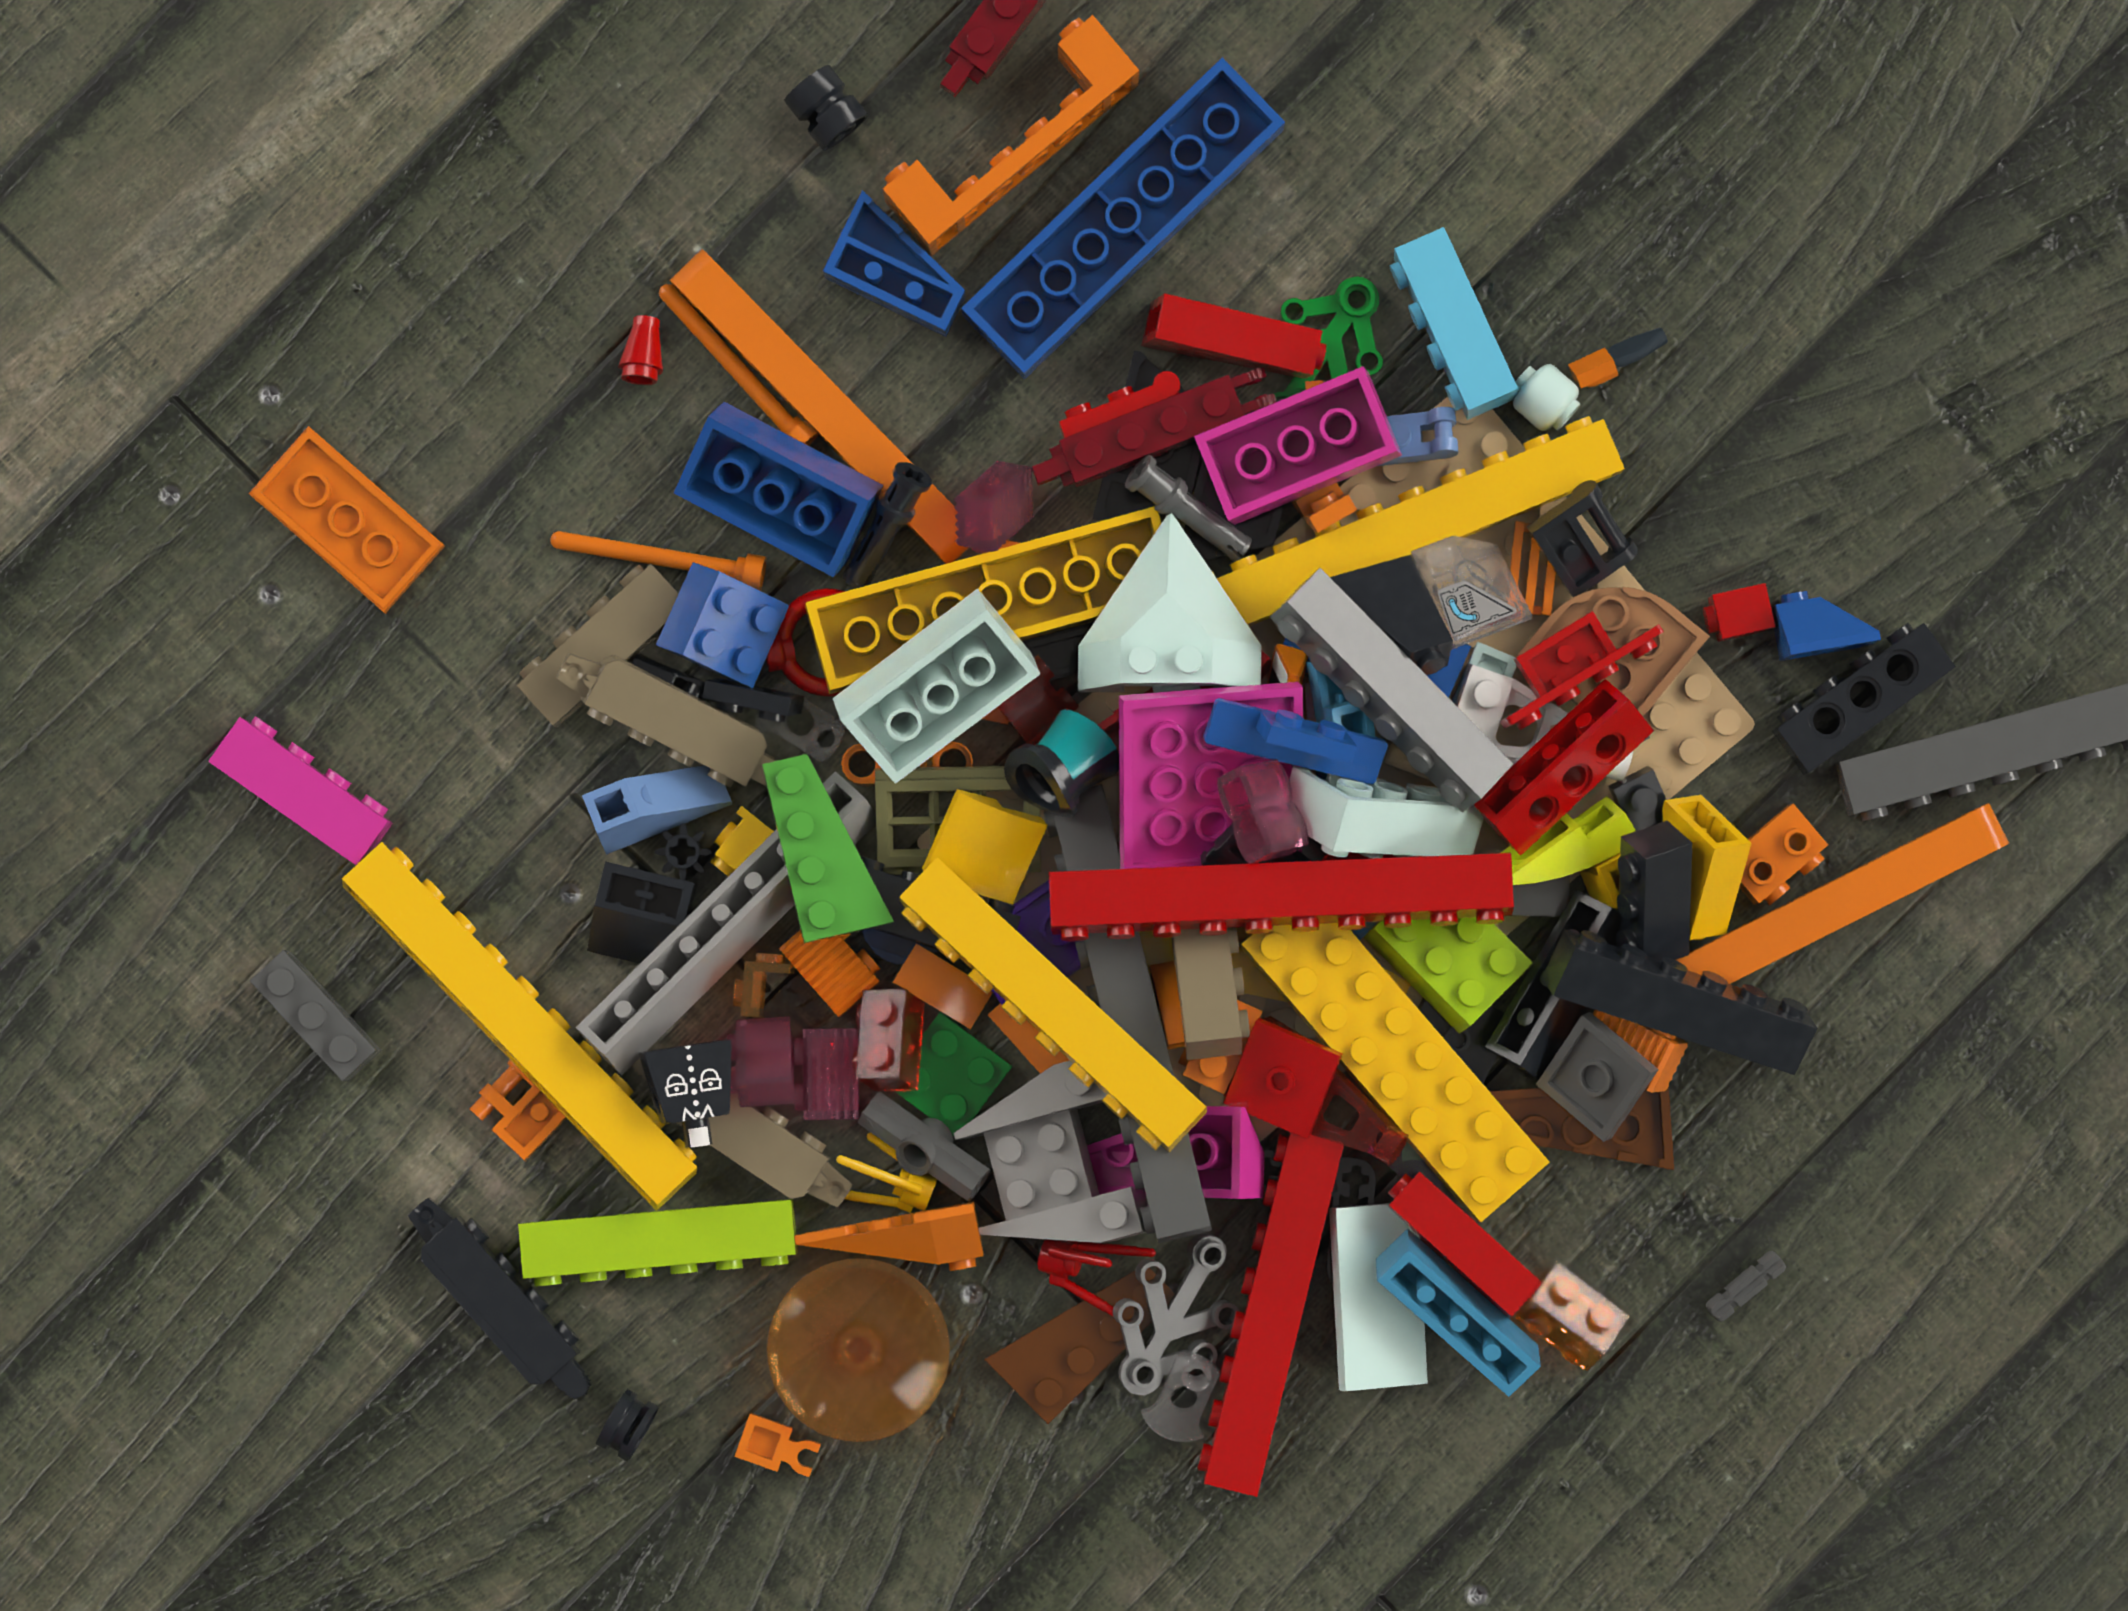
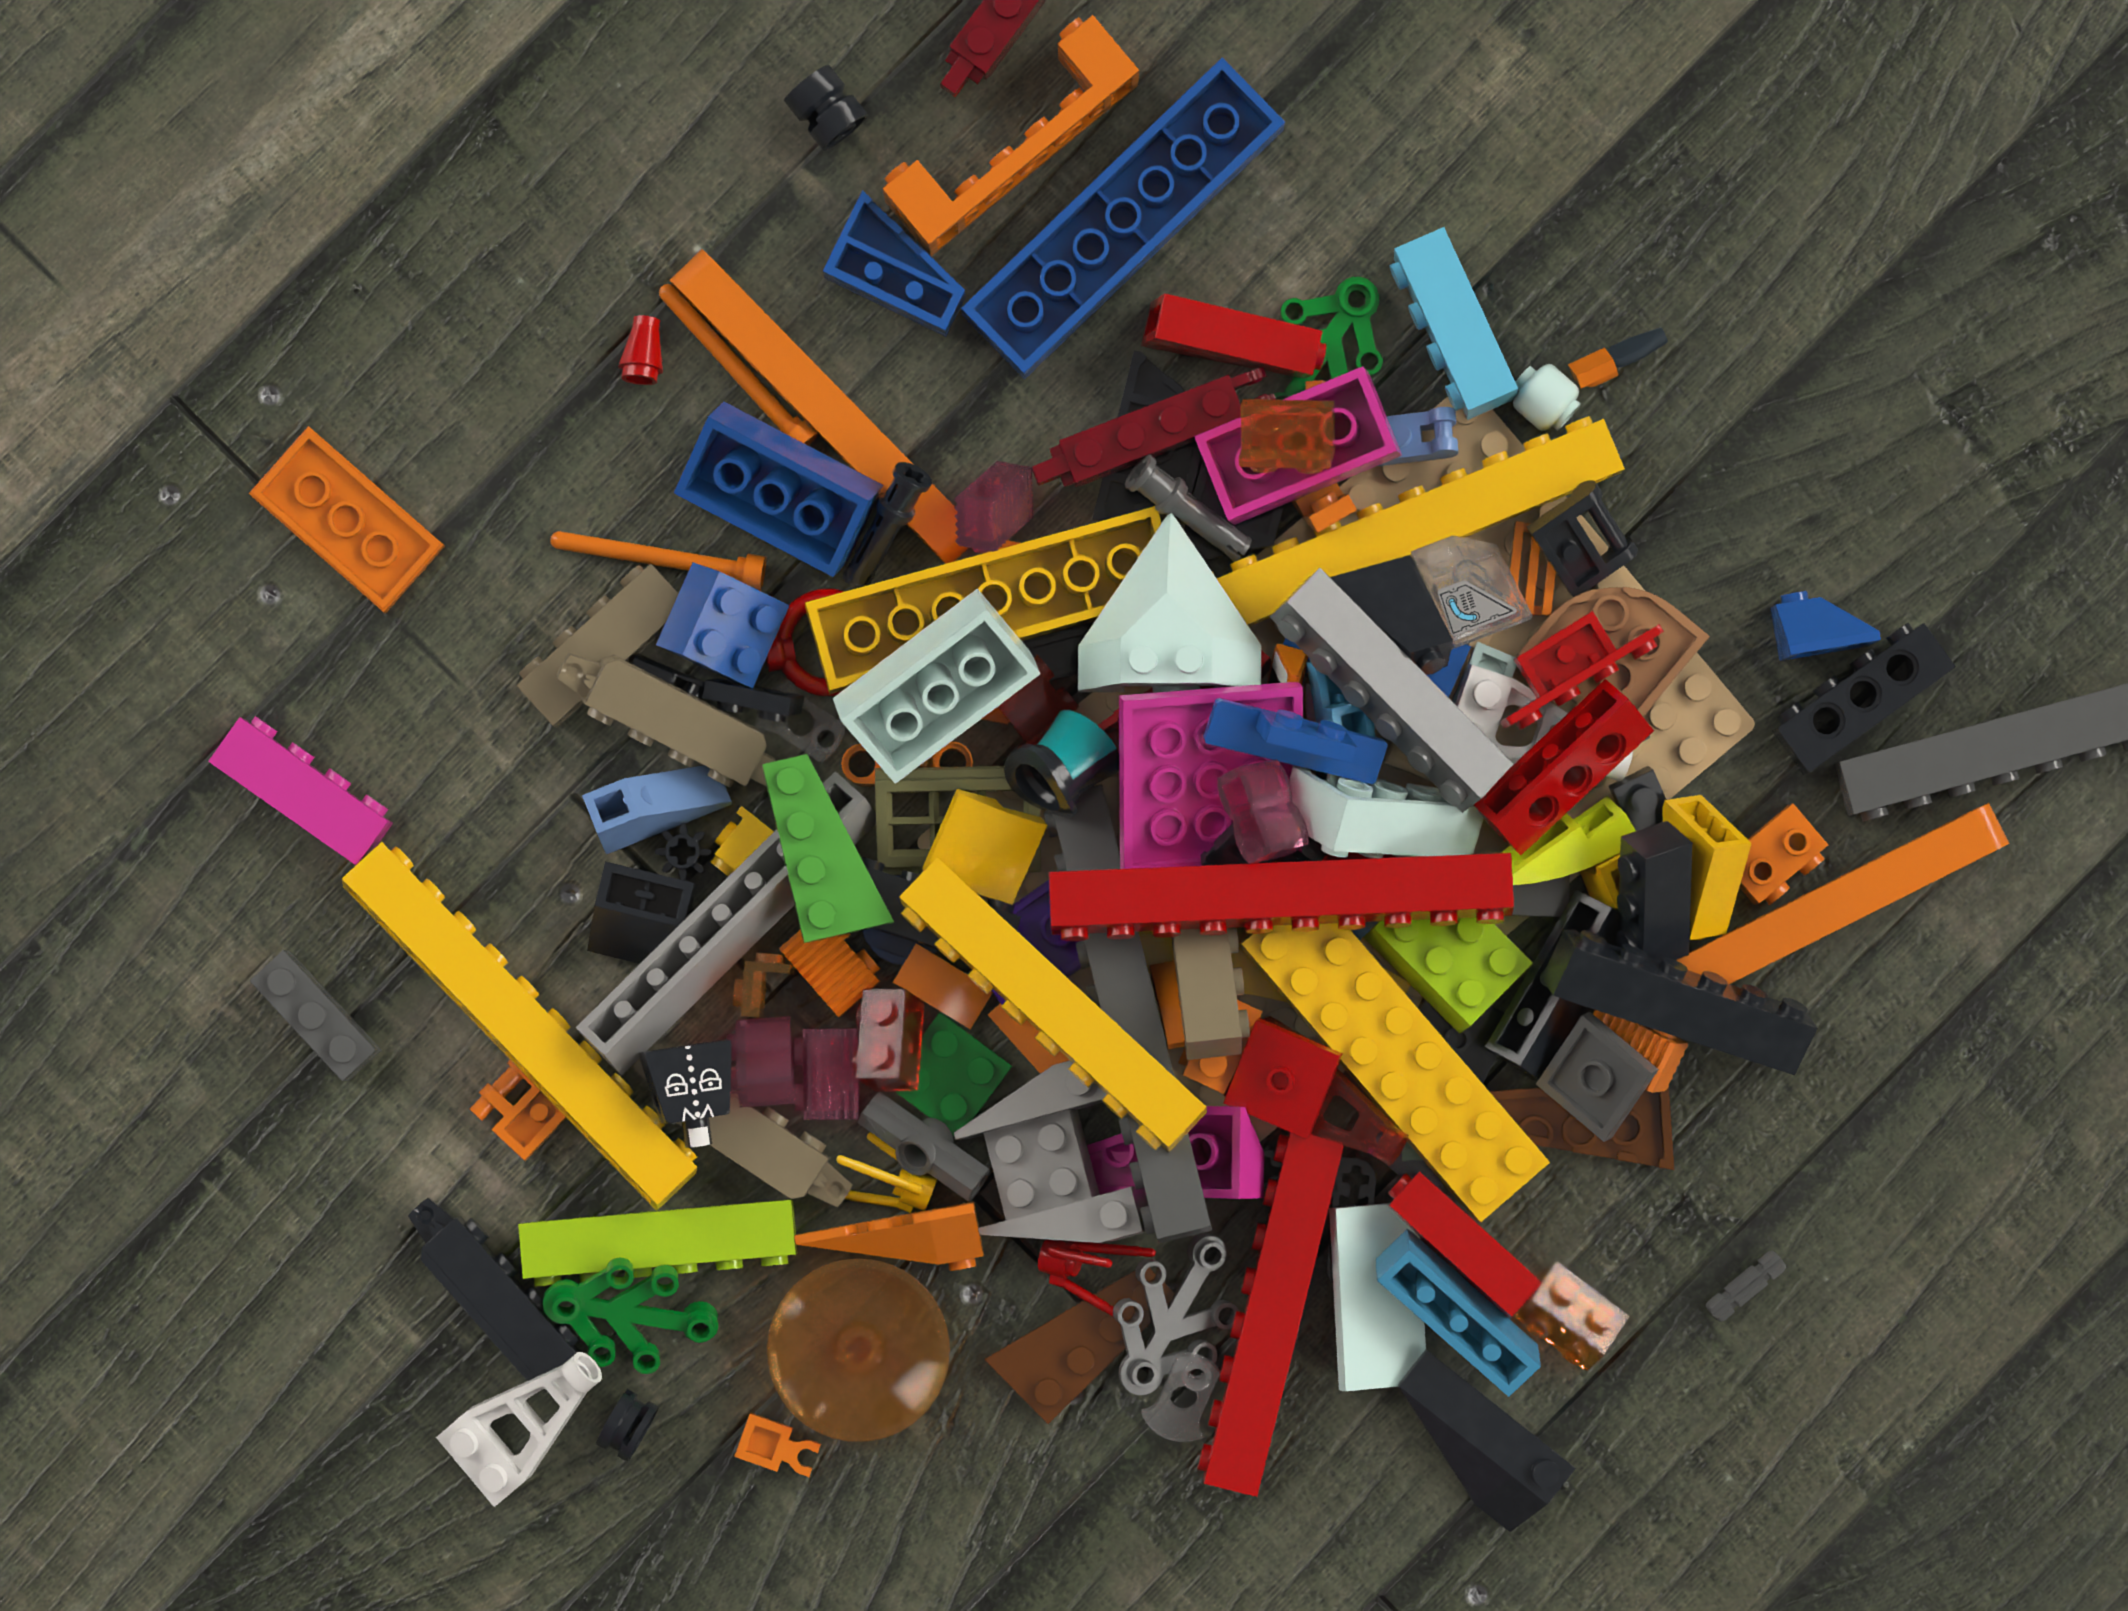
red plate [1059,371,1180,438] -> none
red brick [1703,583,1776,642] -> none
none -> white plate [436,1352,602,1507]
none -> green plant [543,1257,718,1374]
none -> clear orange bracket [1239,399,1335,474]
none -> black wedge [1398,1349,1576,1532]

